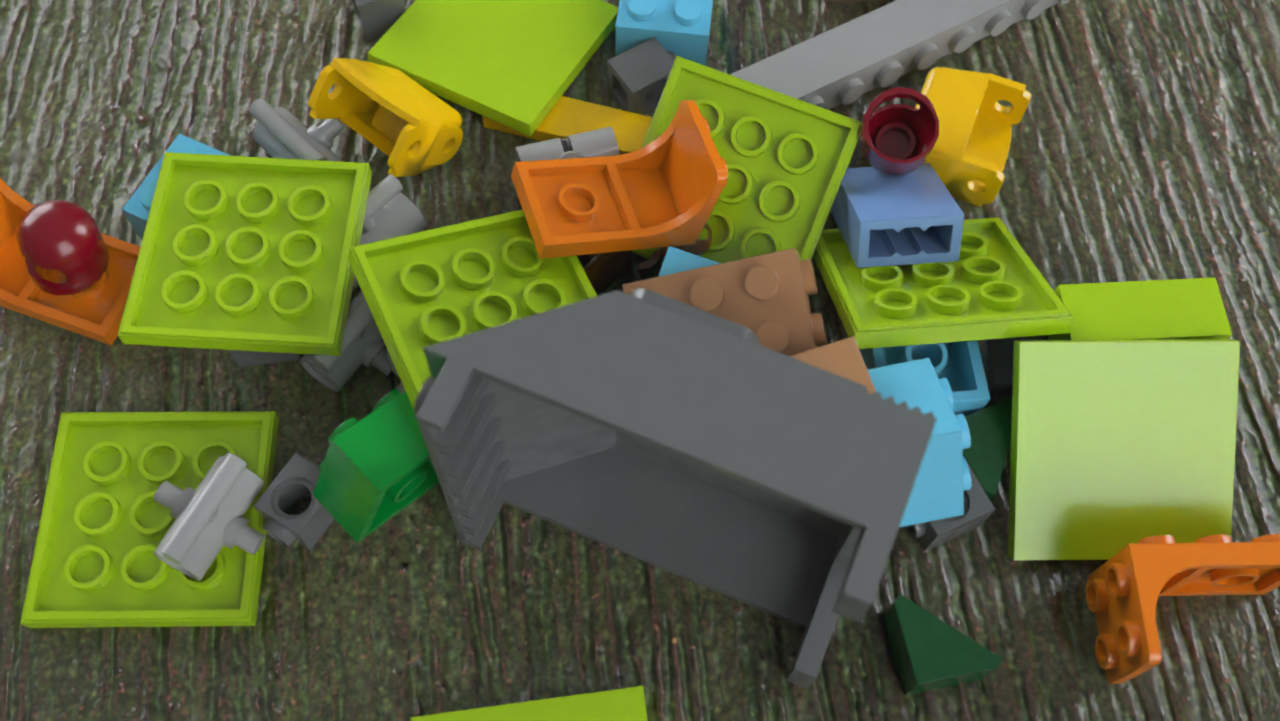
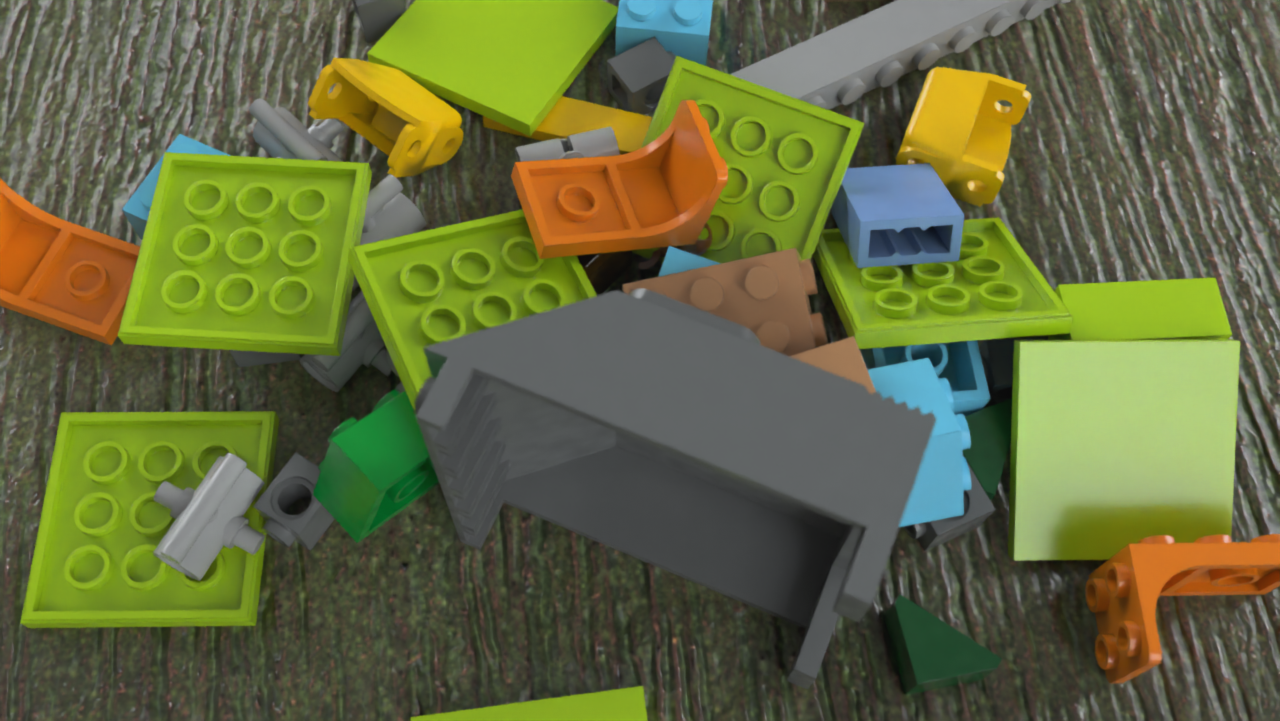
dark red helmet [16,200,109,296] -> none
dark red helmet [861,87,939,175] -> none

